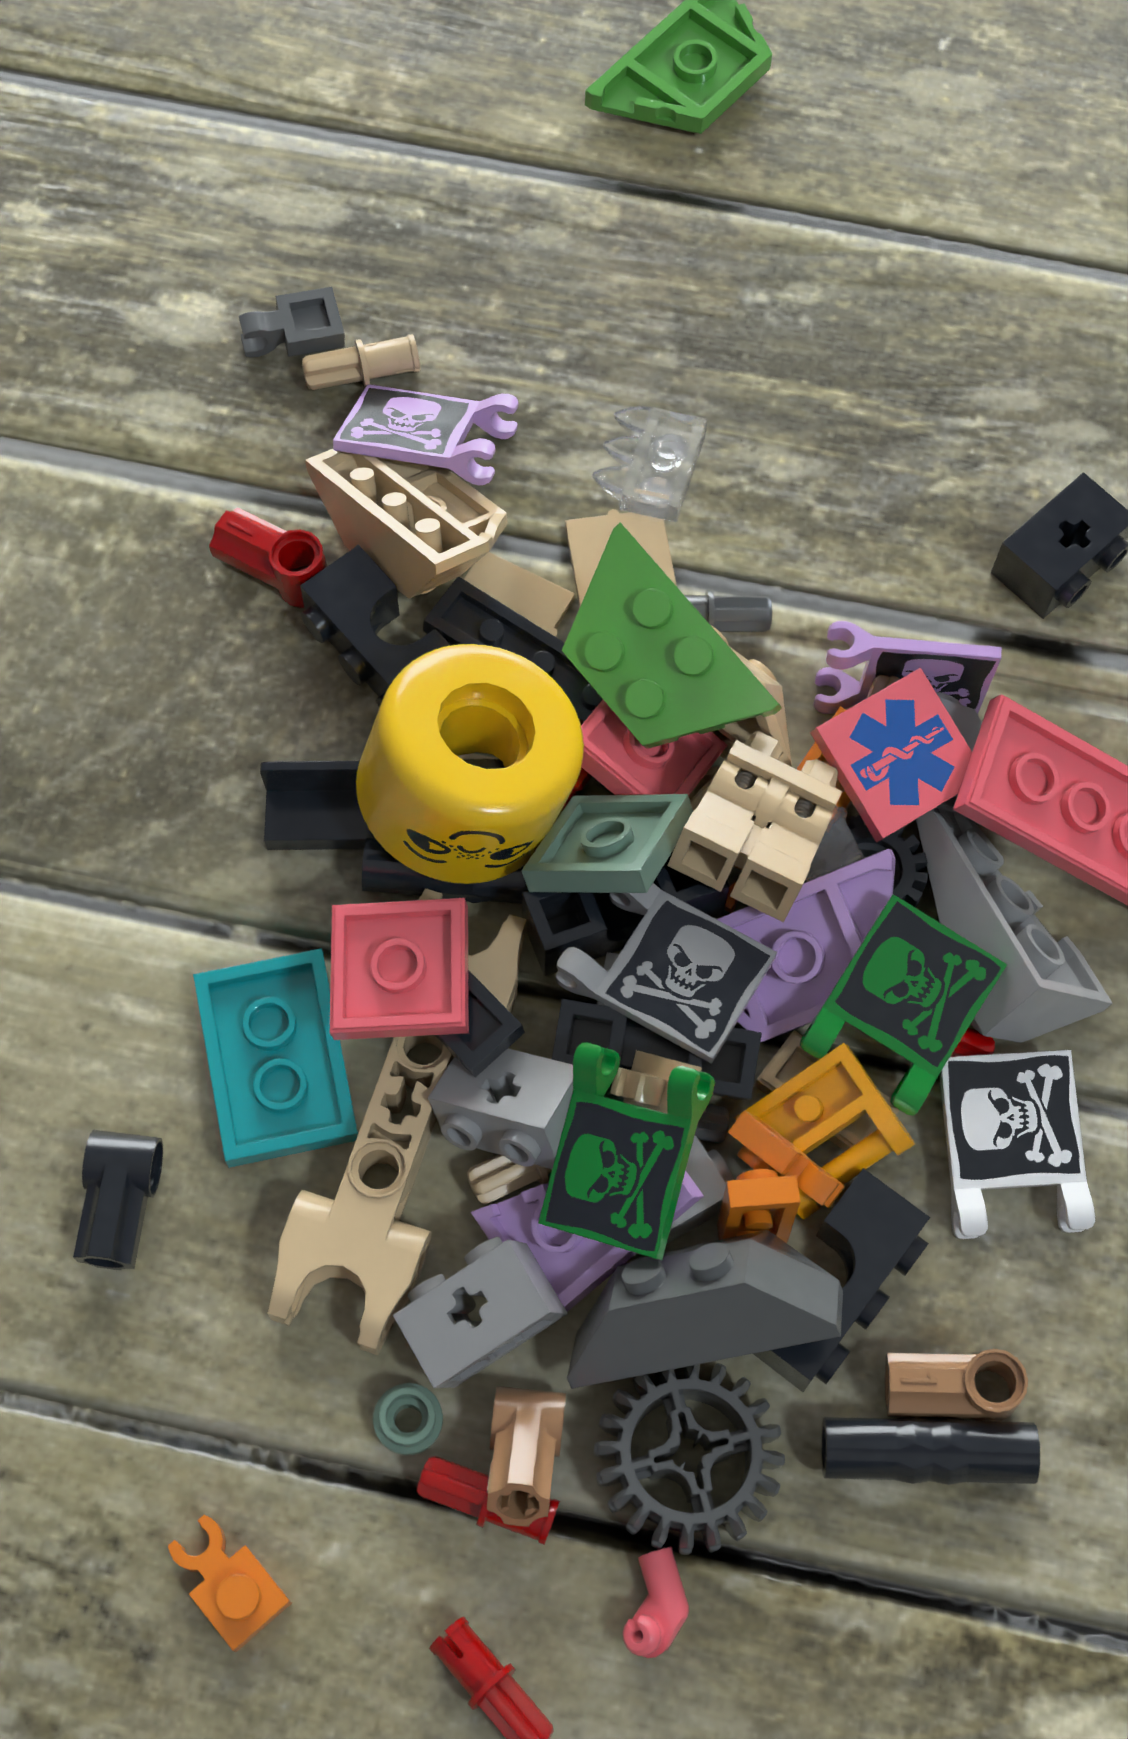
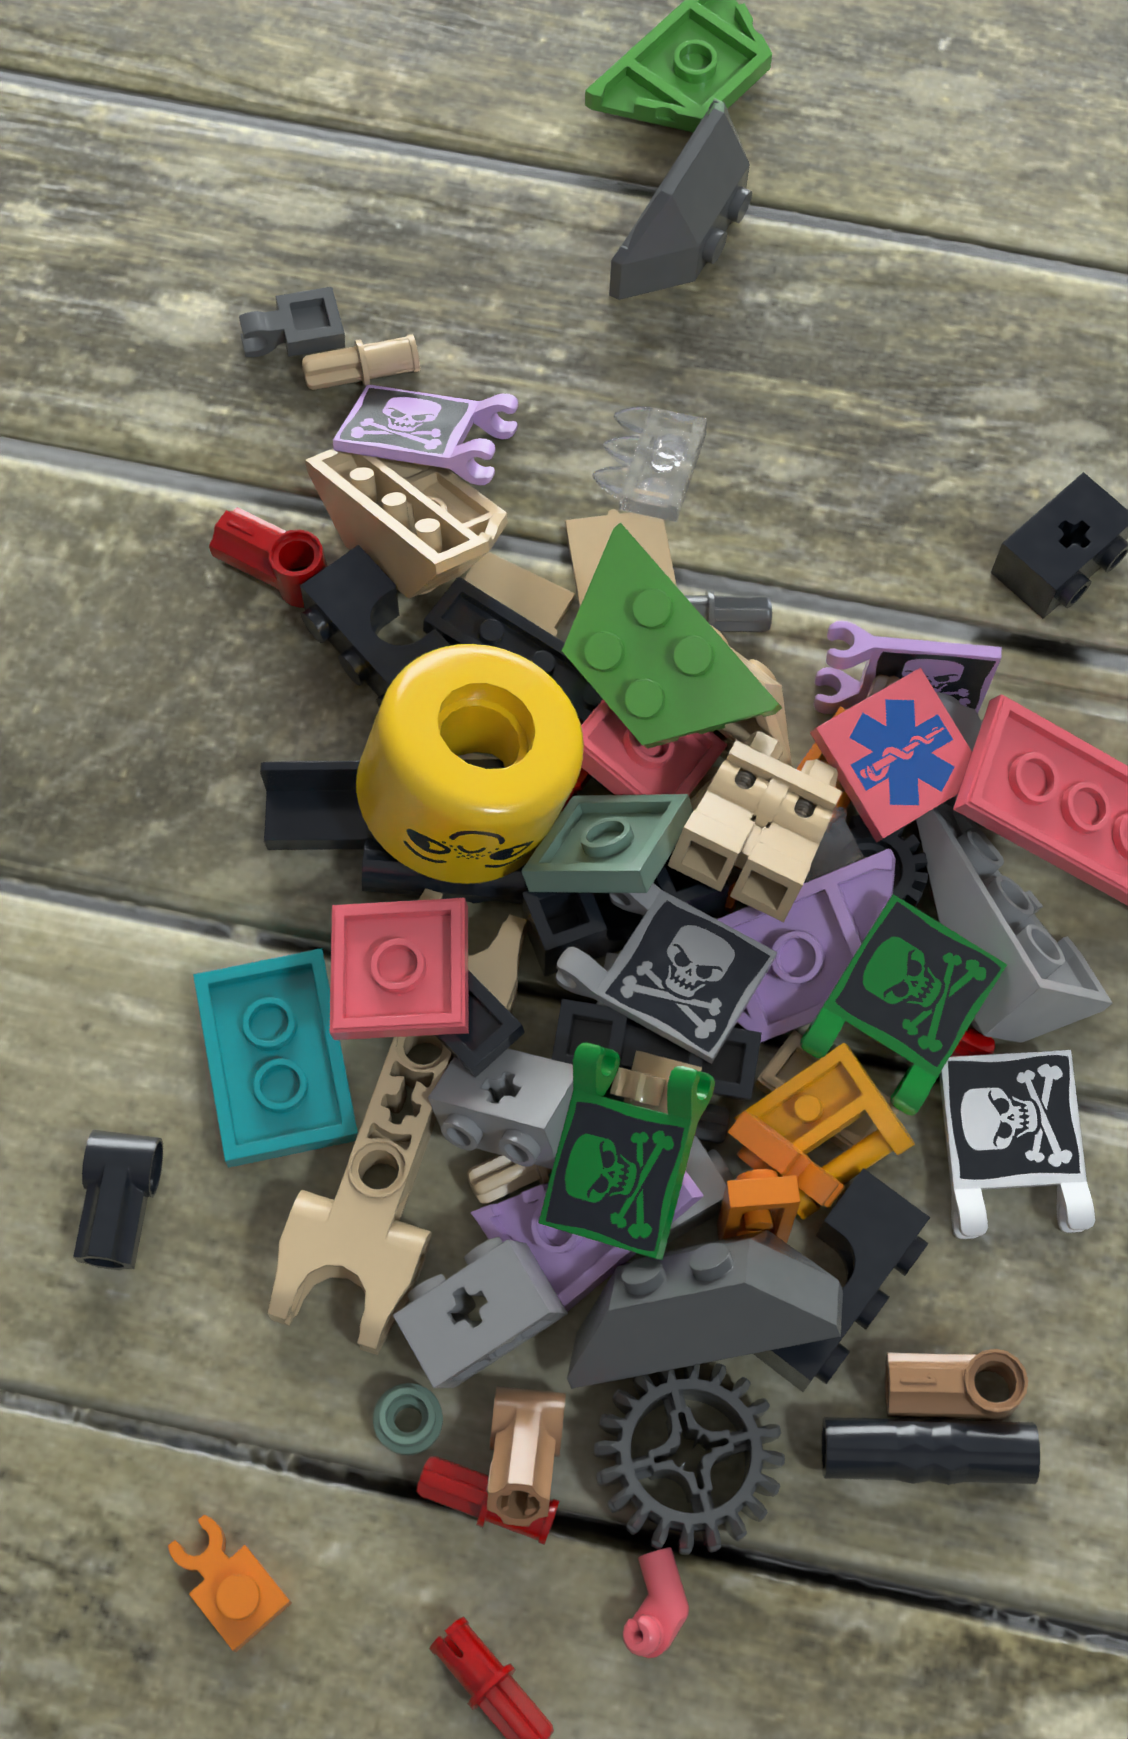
none -> dark grey wedge [609,98,752,300]

